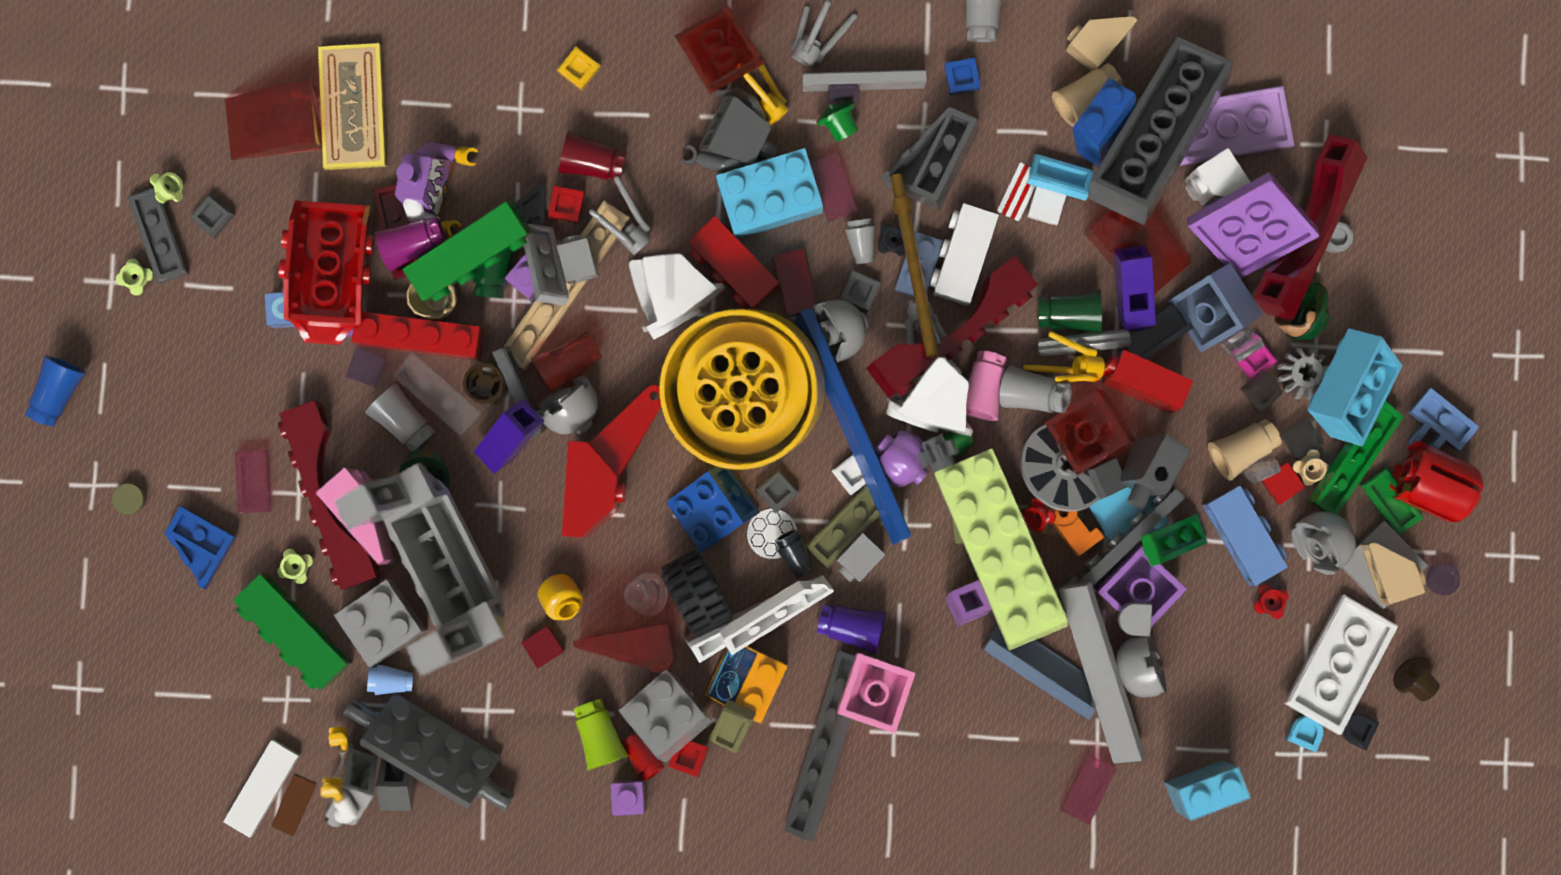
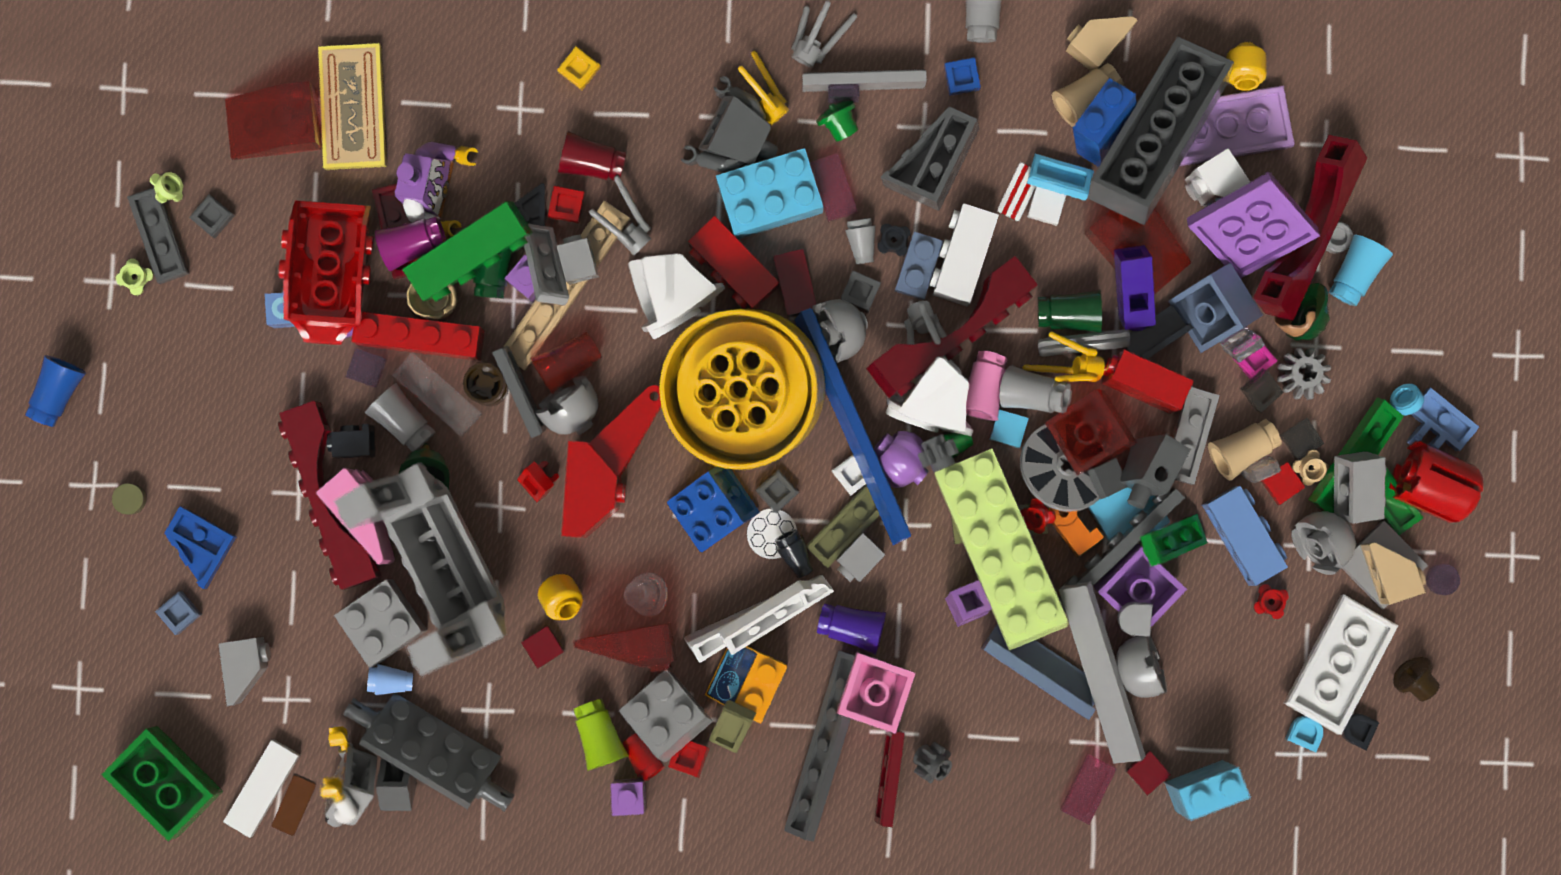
green brick [233,574,353,690] -> none
clear pink tile [235,450,271,514] -> none
yellowish green plate [277,549,313,584] -> none
dark purple brick [474,399,545,474] -> none
black tyre [661,549,732,637] -> none
clear red slope [674,6,765,94] -> none
pearl gold bar [890,174,939,358] -> none
medium azure brick [1307,328,1403,446] -> none
none -> green brick [101,726,223,841]
none -> sand blue tile [155,591,202,635]
none -> light grey slope [219,637,271,706]
none -> black brick [327,424,376,458]
none -> red tile [517,461,559,503]
none -> dark red tile [874,730,905,828]
none -> dark grey gear [913,742,952,783]
none -> medium azure tile [989,410,1028,448]
none -> dark red tile [1125,750,1171,795]
none -> light grey plate [1173,387,1220,485]
none -> yellow head [1226,42,1267,91]
none -> medium azure plant [1329,234,1393,306]
none -> light grey brick [1334,452,1386,524]
none -> medium azure tile [1390,383,1424,415]

